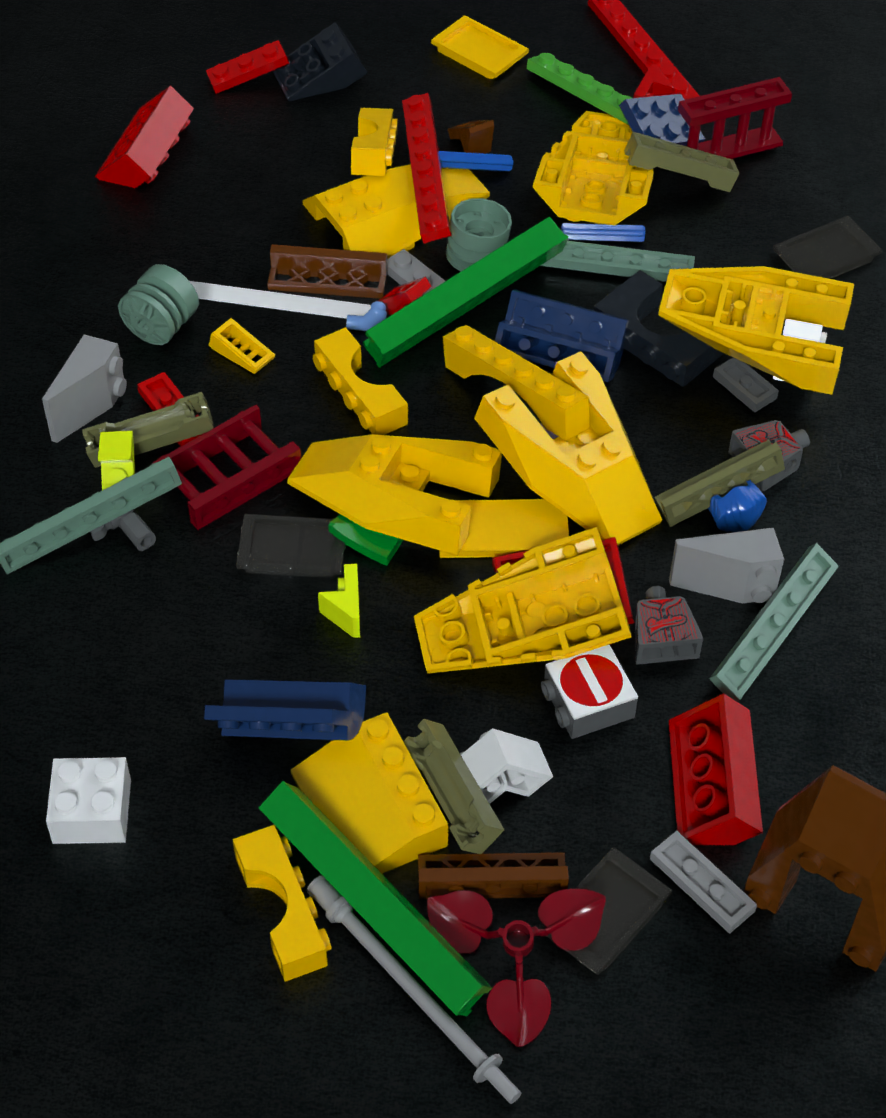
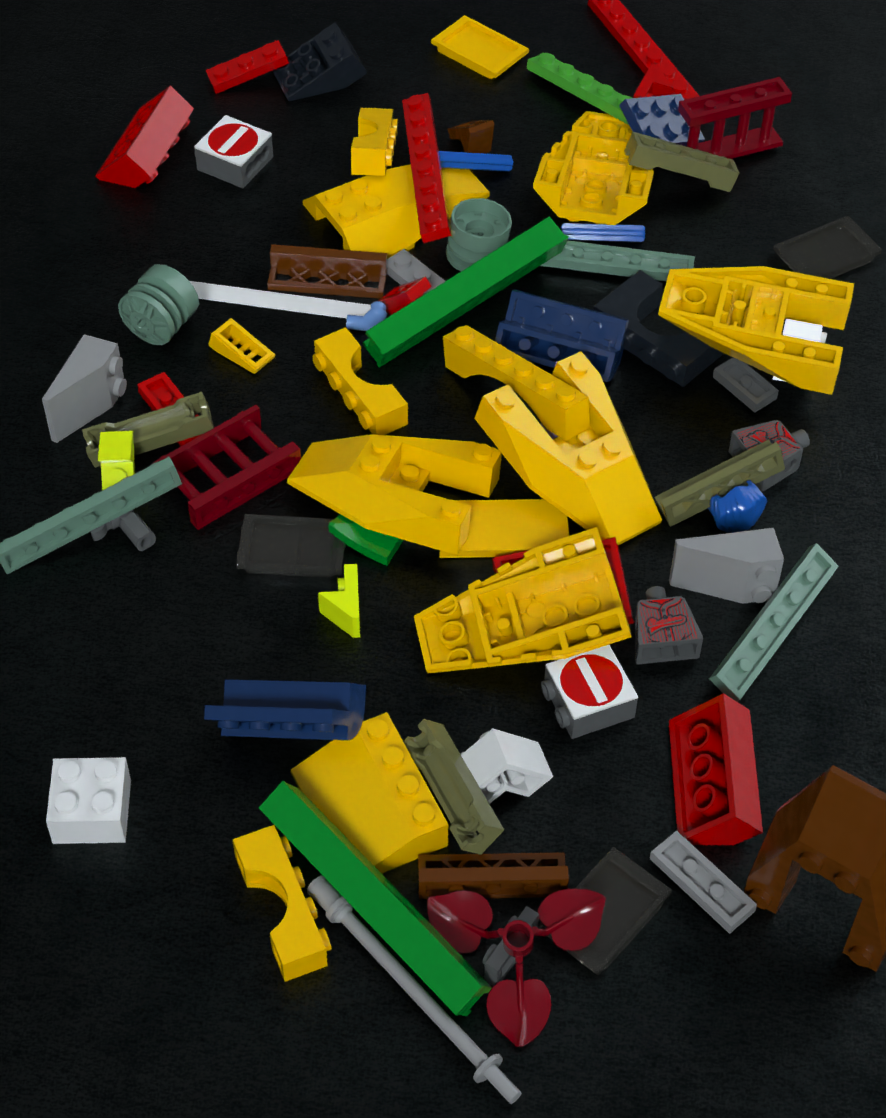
none -> piece [194,115,273,188]
none -> dark grey plate [482,906,539,986]

